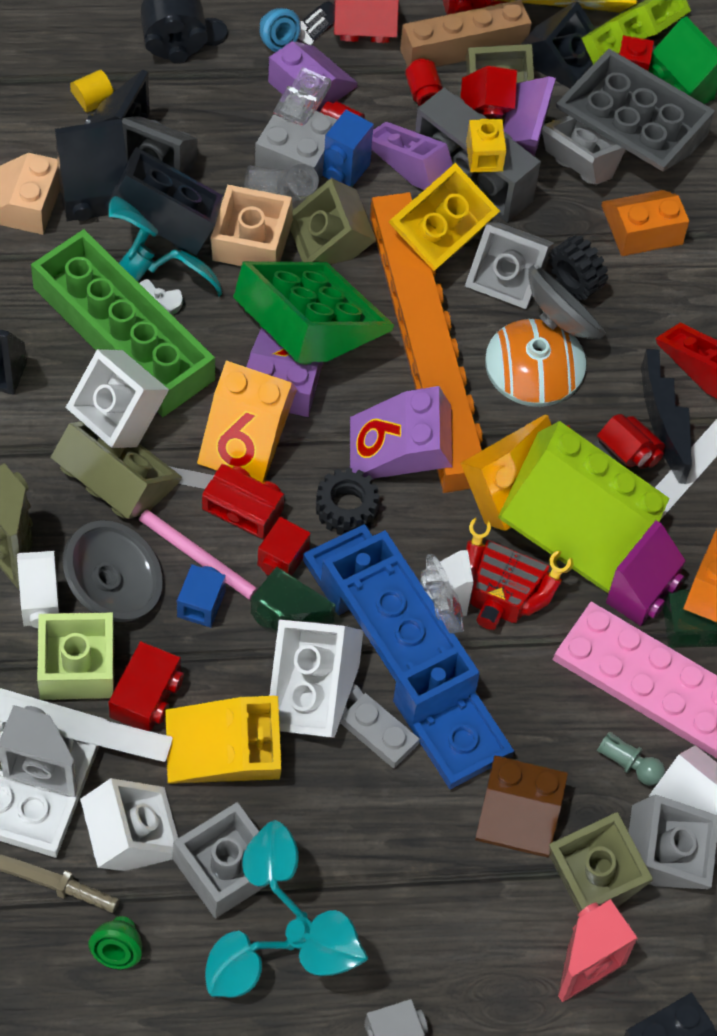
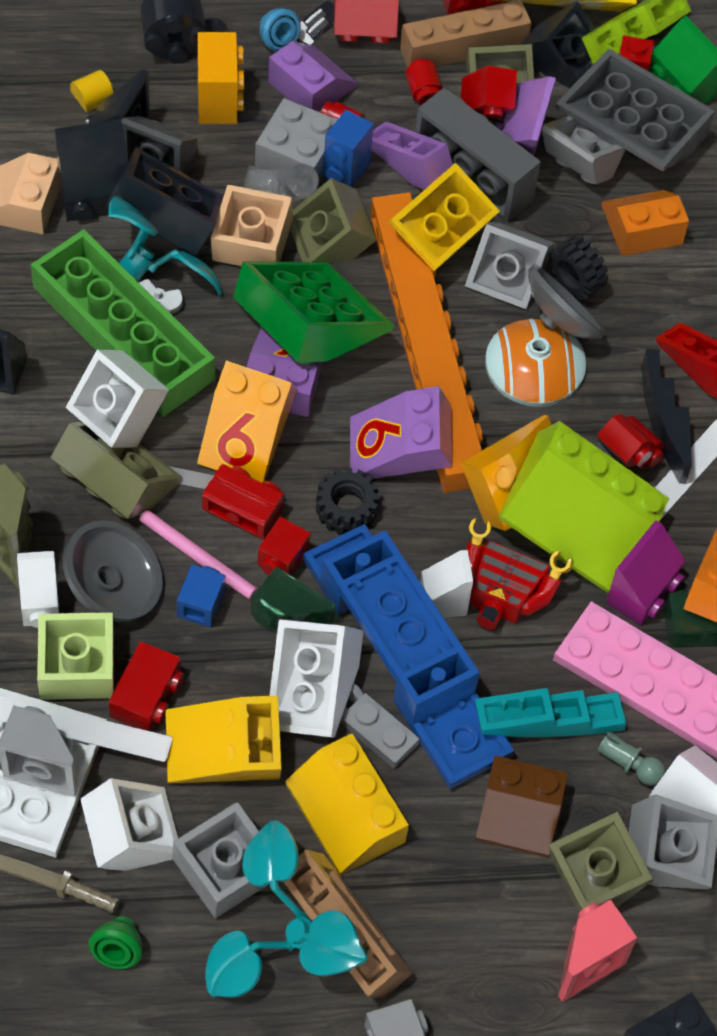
clear slope [274,67,331,127] -> none
clear slope [421,554,464,634] -> none
yellow brick [466,119,506,172] -> none
none -> light orange brick [198,32,244,124]
none -> medium nougat brick [283,849,413,998]
none -> yellow slope [285,733,409,876]
none -> teal slope [475,688,626,737]

